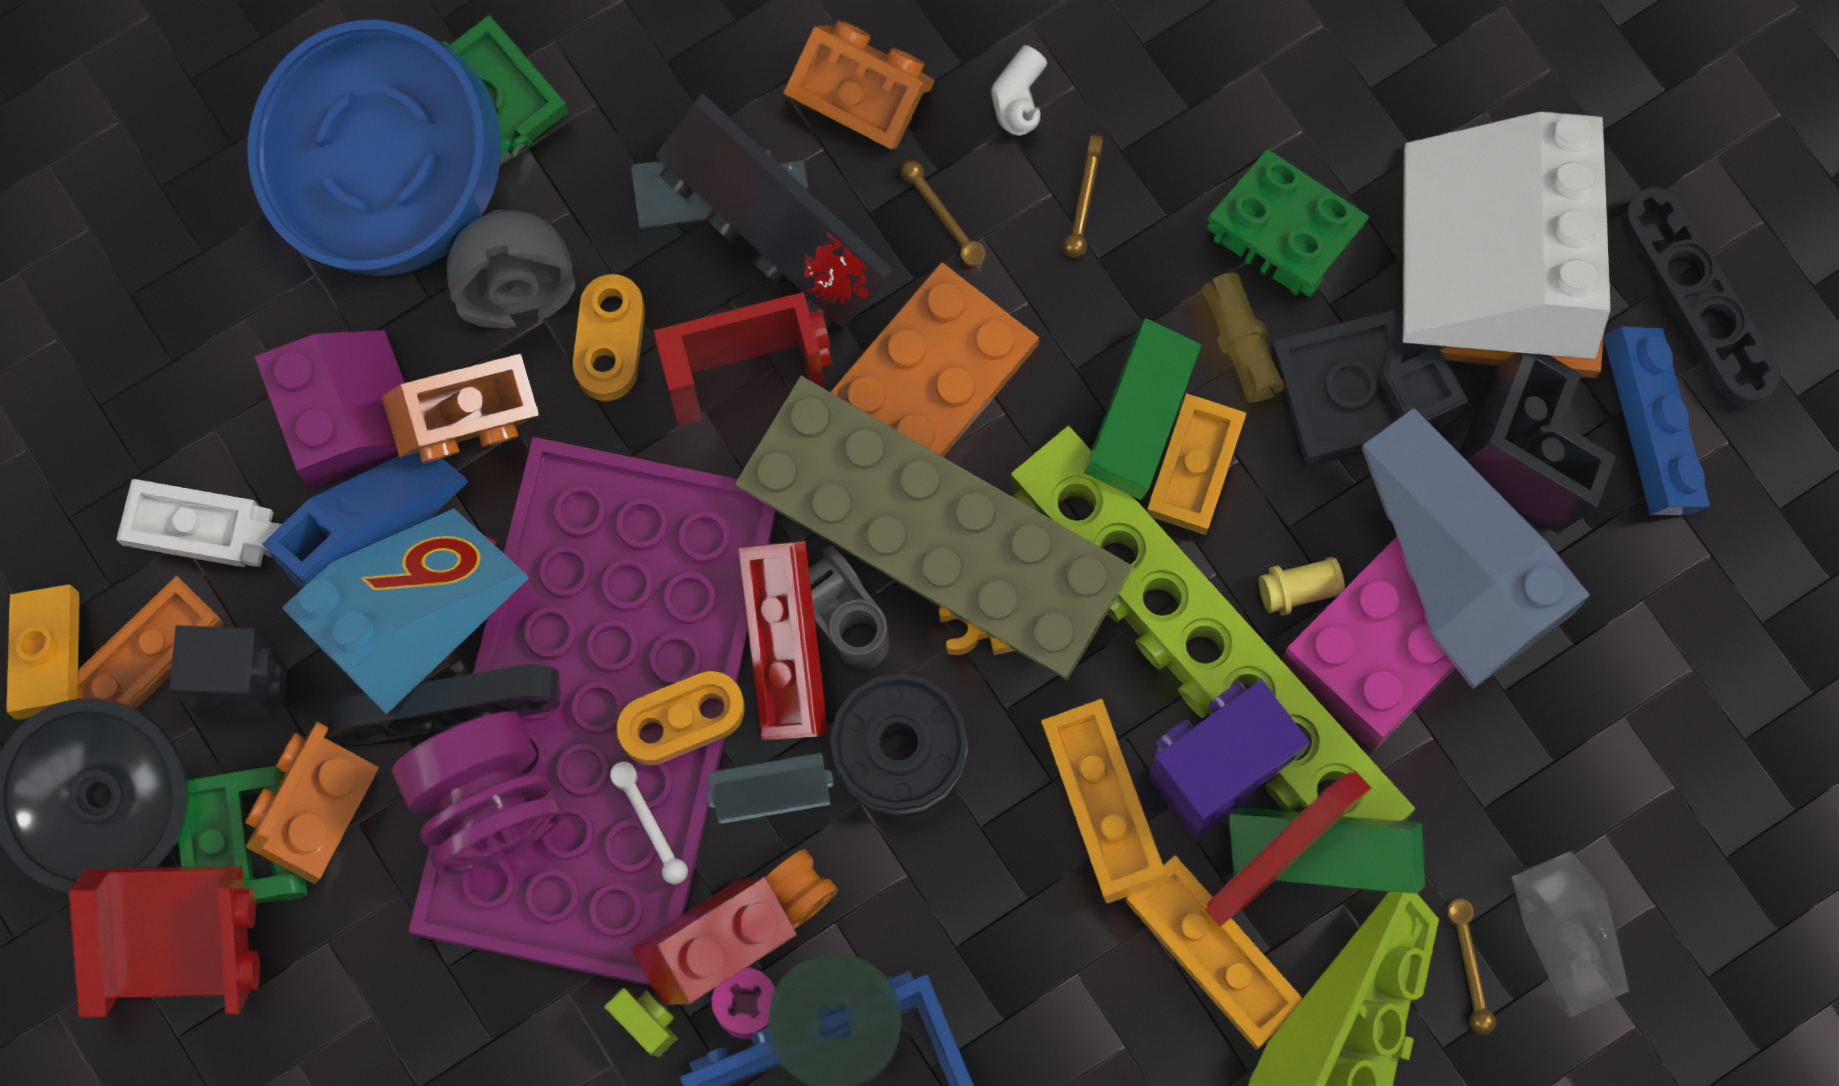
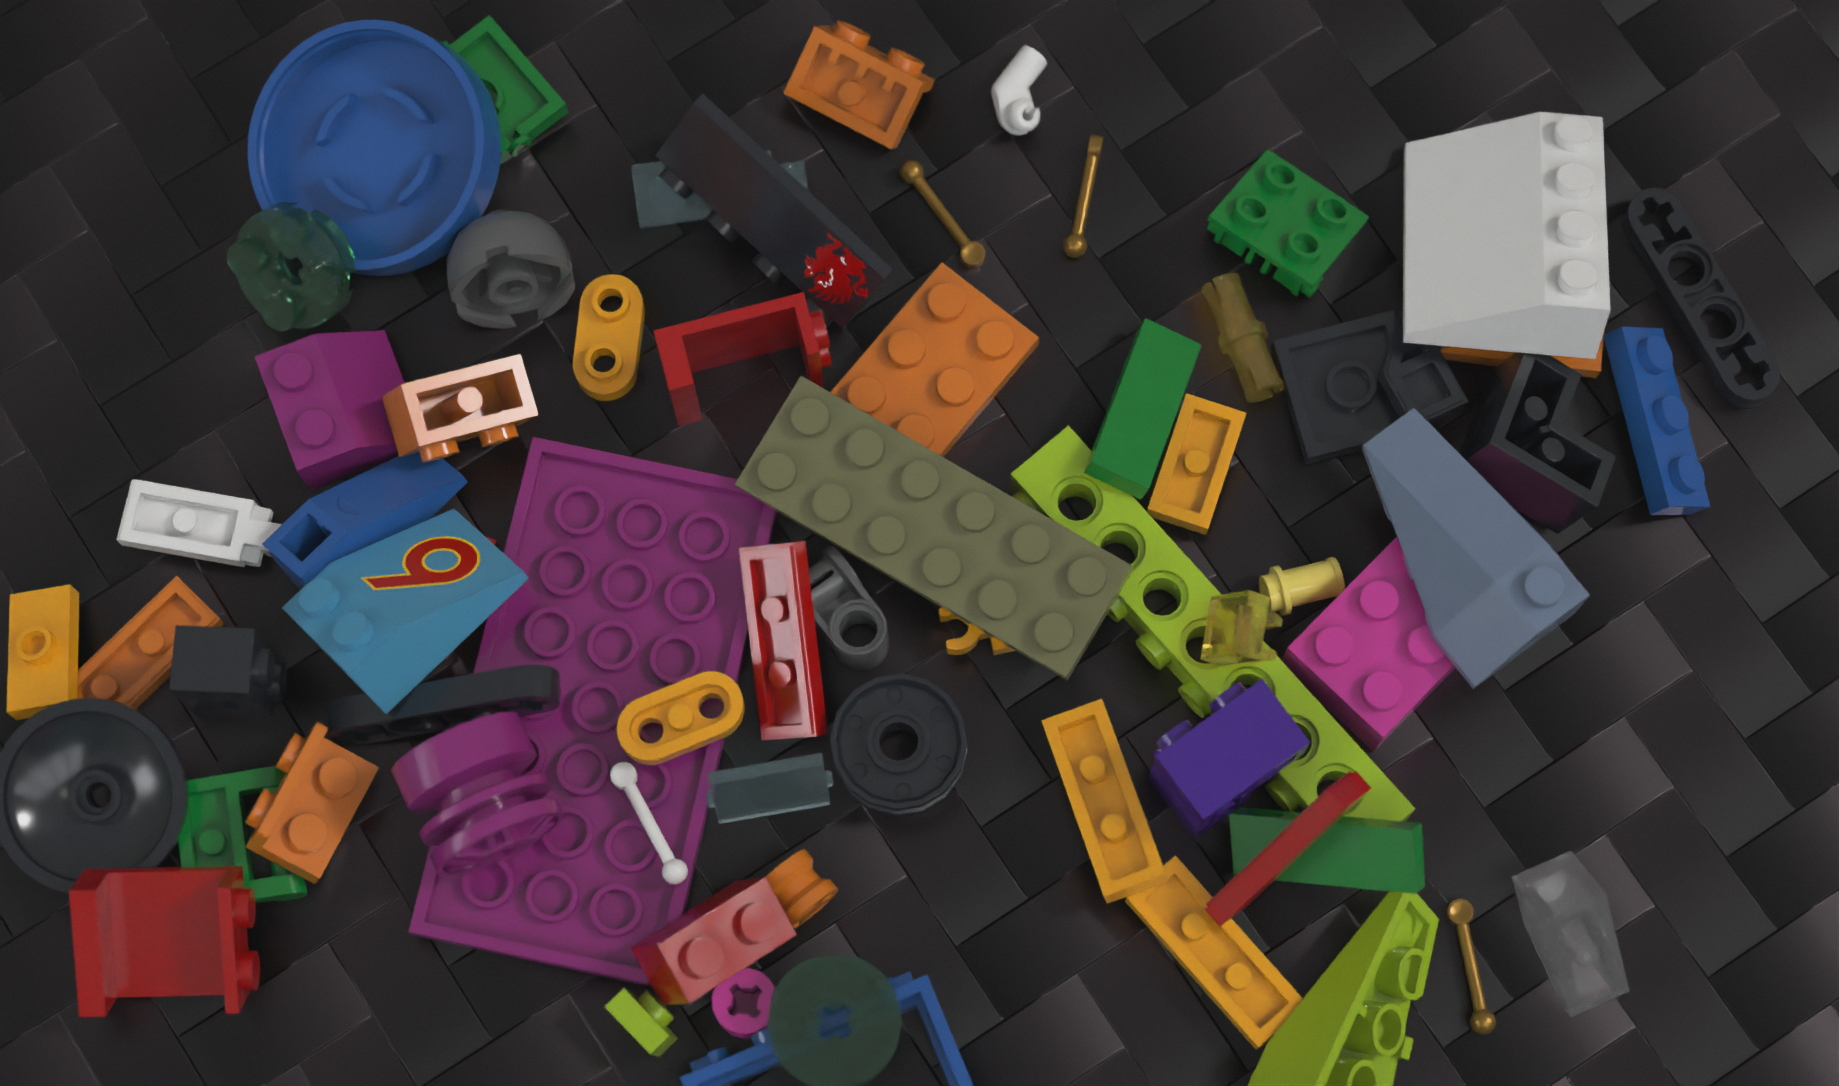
none -> clear green plate [227,202,355,331]
none -> clear yellow tile [1200,590,1283,666]

